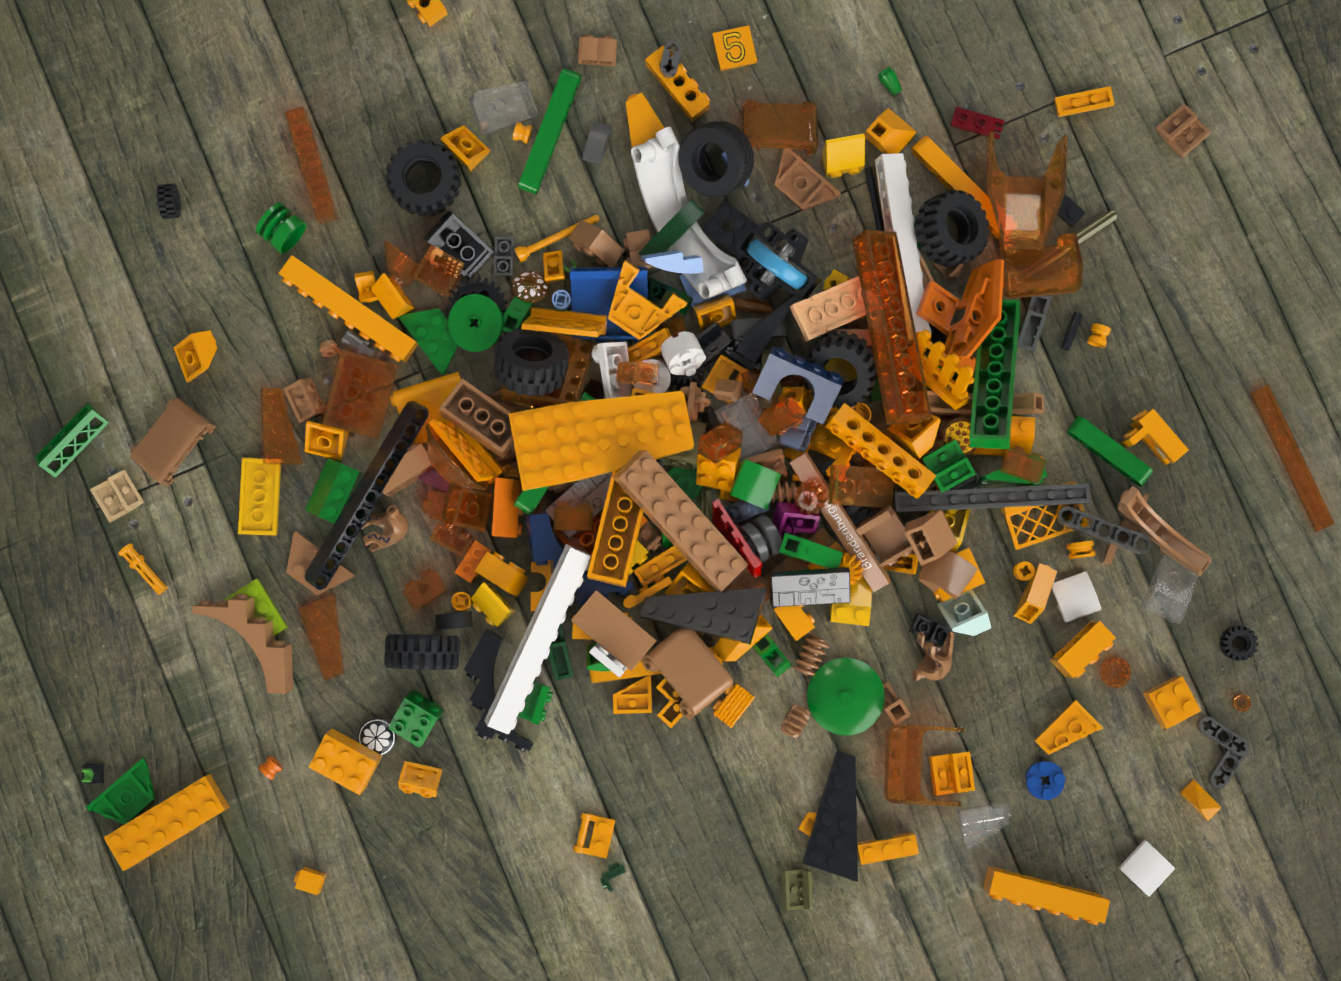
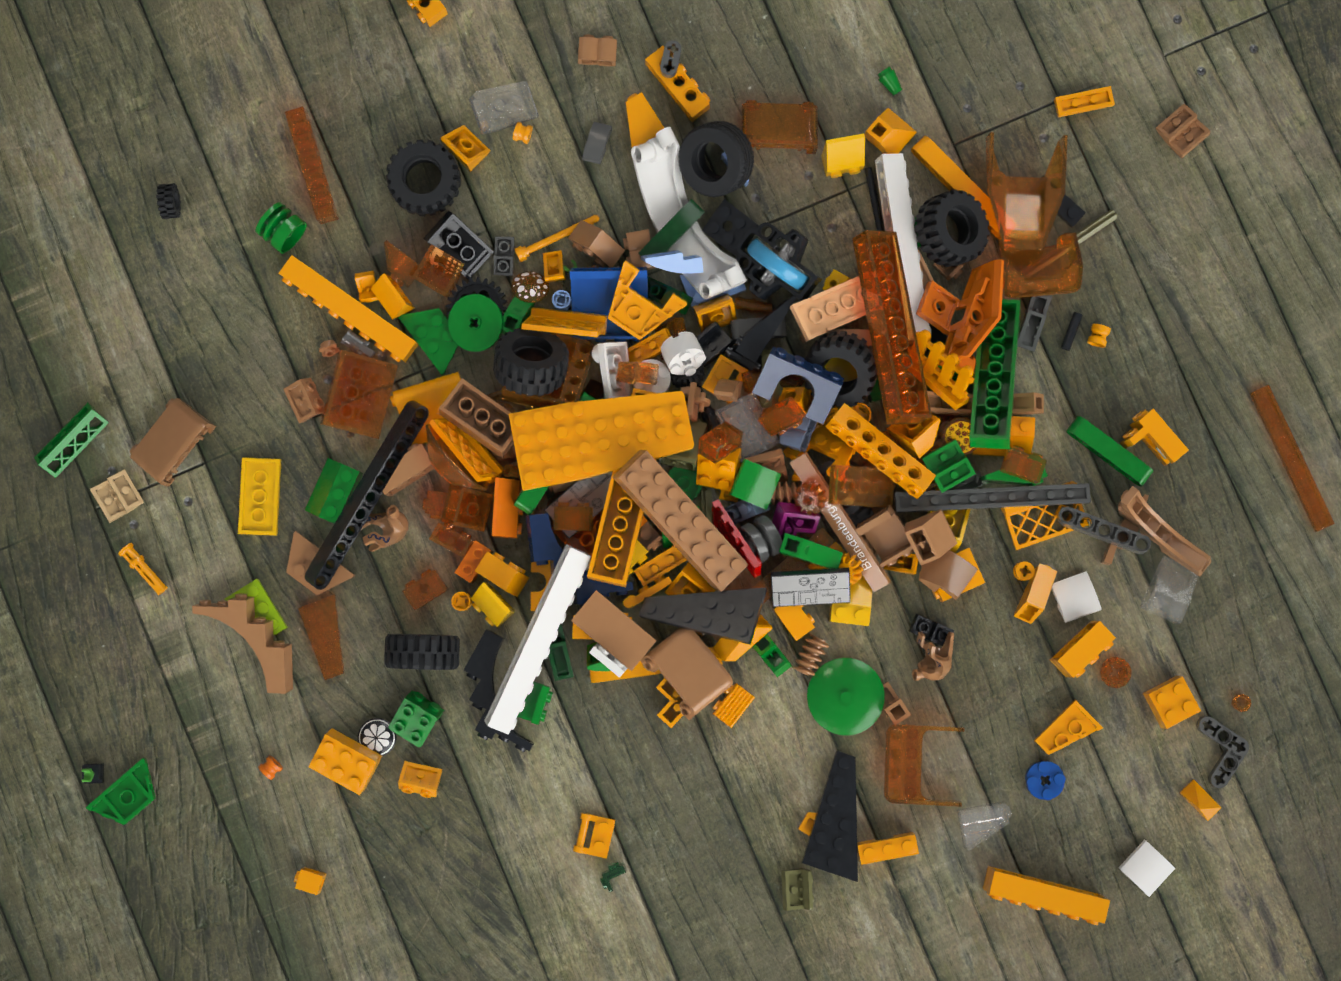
light orange brick [103,774,230,871] -> none
light orange slope [173,330,217,382] -> none
clear orange wing [260,388,303,465] -> none
light orange slope [304,421,349,461] -> none
clear pink slope [418,466,456,497] -> none
black tyre [435,611,473,630] -> none
green beam [518,68,582,195] -> none
light orange wing [613,675,652,714] -> none
light orange tile [712,25,757,71] -> none
medium nougat wing [774,146,841,211] -> none
medium nougat gear [780,704,810,738] -> none
light orange slope [929,751,975,796] -> none
light aqua slope [937,589,991,636] -> none
dark red hinge [950,106,1005,140] -> none
light orange wheel [1066,540,1096,559] -> none
black tyre [1219,626,1259,661] -> none

